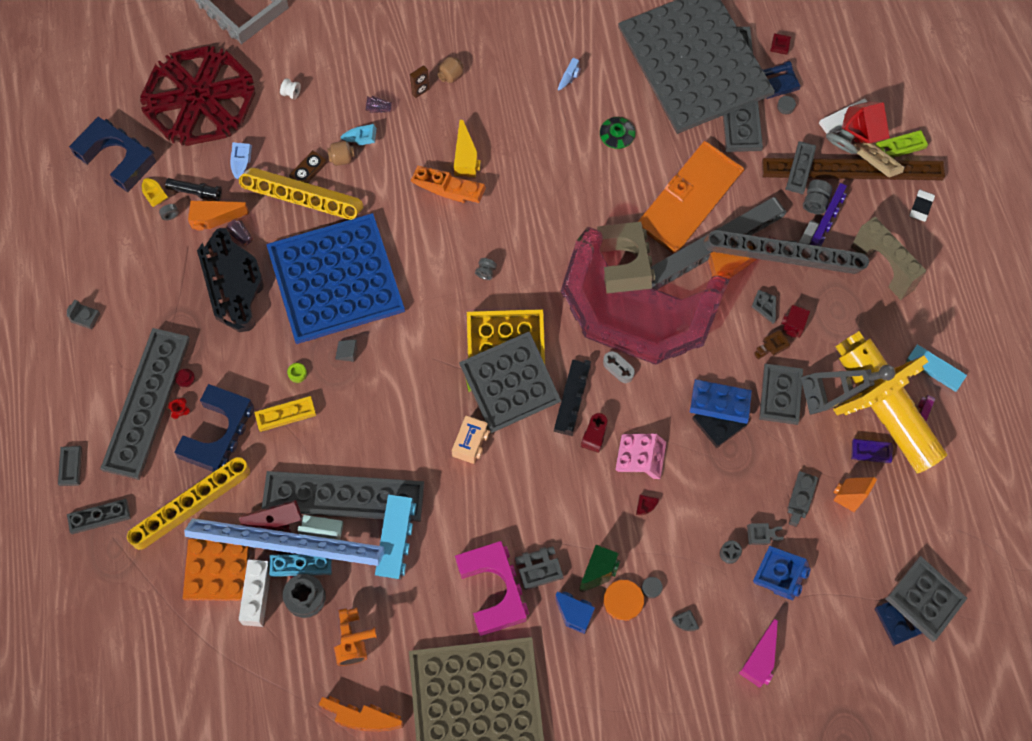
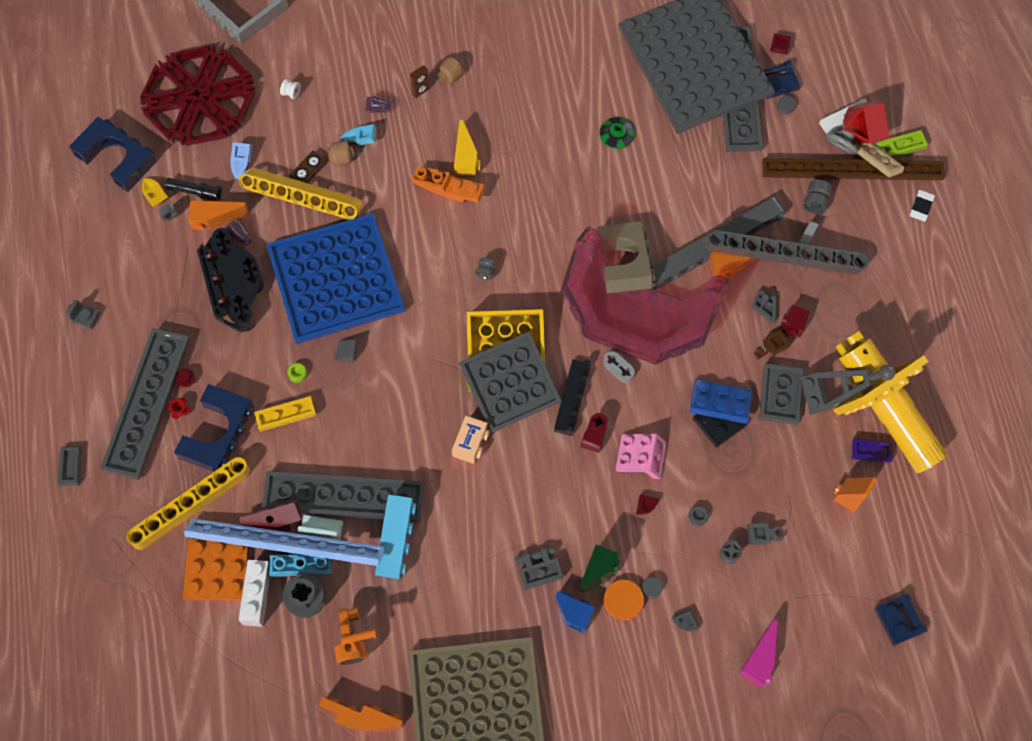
dark grey tile [67,499,131,534] -> none
dark pink arch [455,541,529,637] -> none
light blue plate [558,58,581,90] -> none
orange door [638,141,744,254] -> none
blue plate [753,546,811,601] -> none
dark grey tile [785,141,816,194] -> none
dark grey hinge [787,471,818,527] -> none
dark purple plate [810,183,847,247] -> none
dark tan arch [851,217,926,300] -> none
dark grey plate [885,556,968,642] -> none
medium azure tile [906,344,967,392] -> none
magenta plate [918,395,935,421] -> none
none -> dark grey tile [688,505,709,526]

